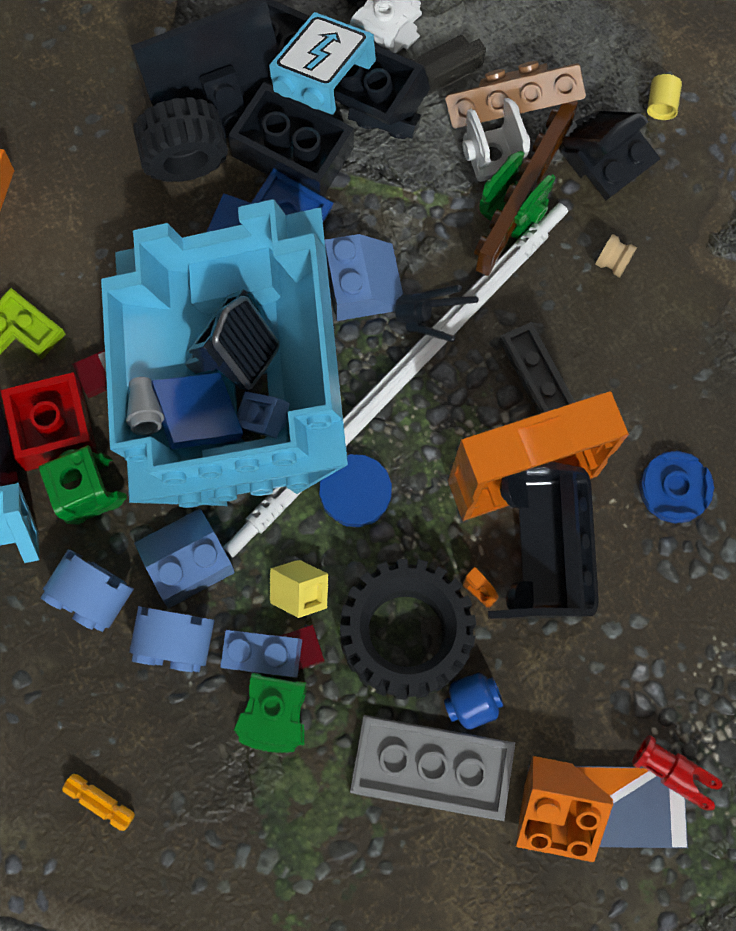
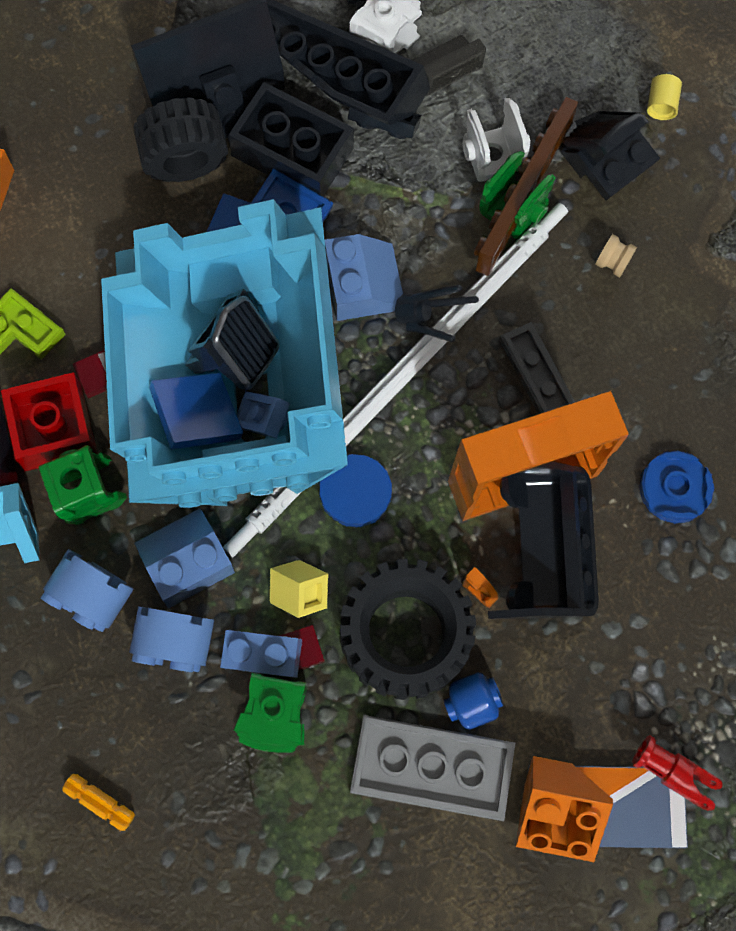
light grey cone [126,377,164,435] -> none
panel [269,12,376,115] -> none
medium nougat bracket [446,61,586,129] -> none

